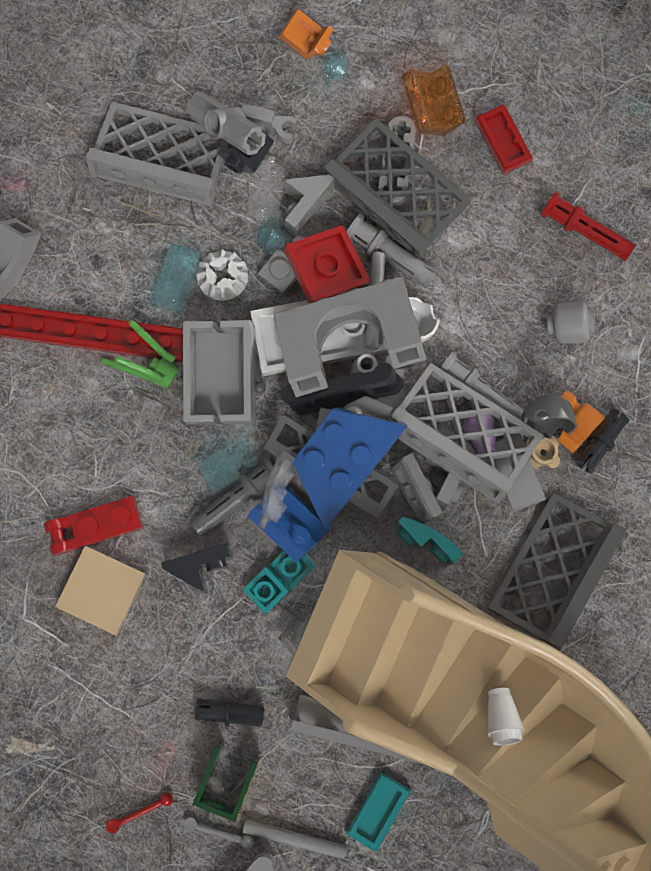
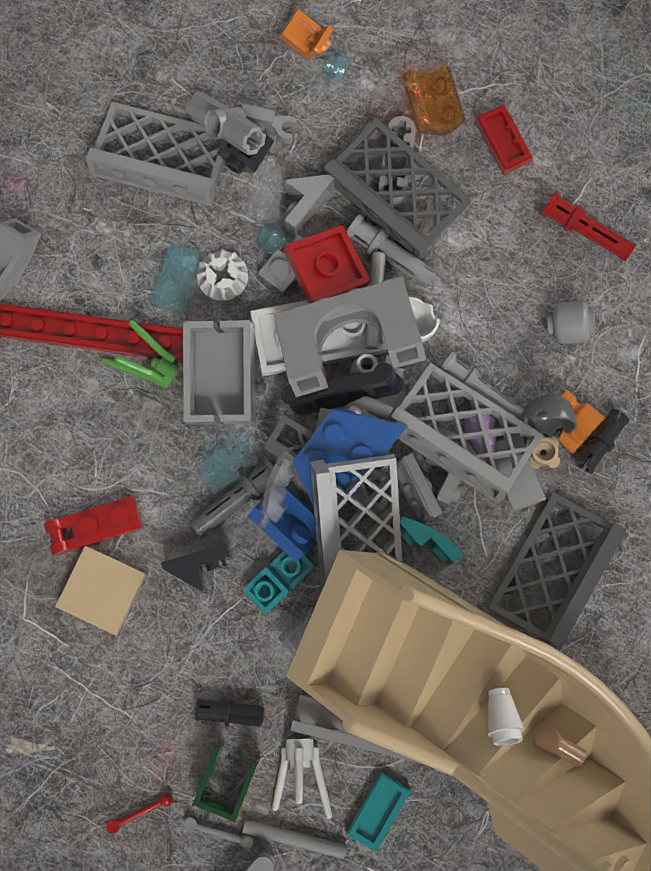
none -> white plant [272,739,332,819]
none -> light grey fence [310,454,402,590]
none -> medium nougat arm [533,723,587,767]

